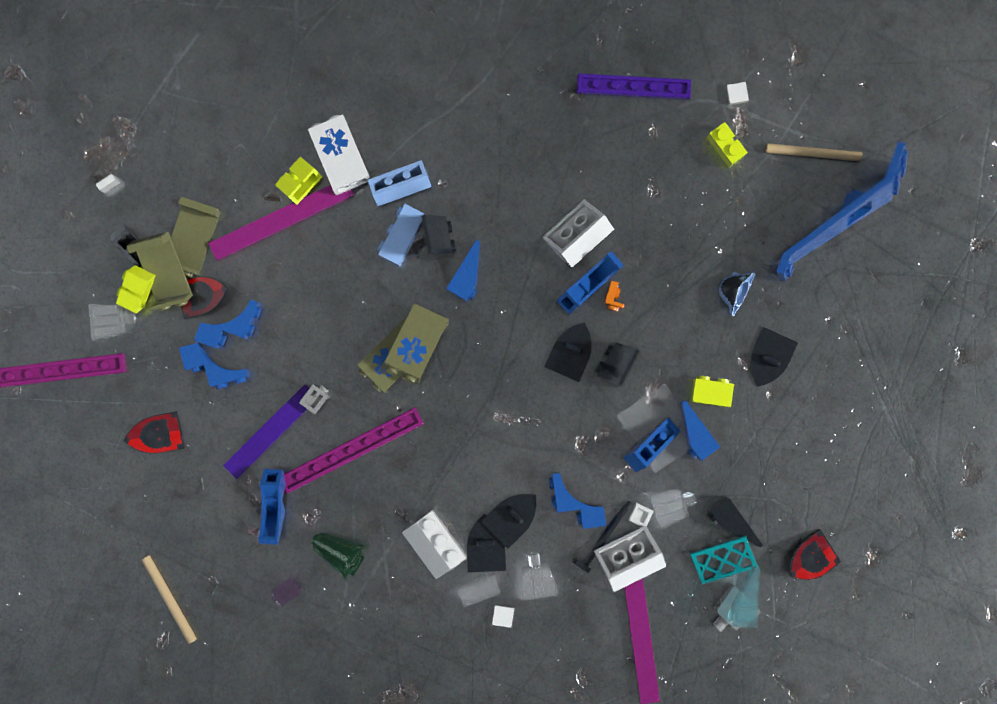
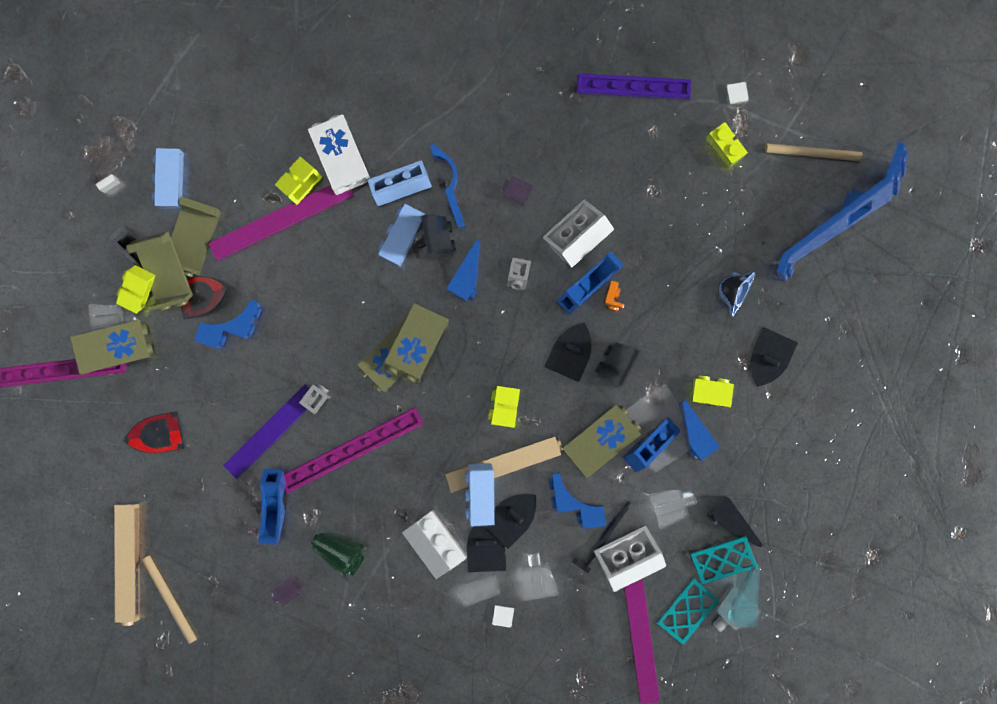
blue arch [179,343,250,390] -> none
white tile [628,503,654,527] -> none
shield [790,529,841,580] -> none
none -> olive panel [70,320,153,375]
none -> tan brick [114,504,139,626]
none -> light blue brick [152,149,183,209]
none -> blue piece [430,144,465,229]
none -> tan brick [445,436,563,493]
none -> light blue brick [465,463,494,526]
none -> neon yellow piece [488,386,520,427]
none -> clear purple brick [502,176,533,205]
none -> light grey bracket [507,258,531,290]
none -> olive panel [562,404,641,478]
none -> teal window [656,578,720,645]

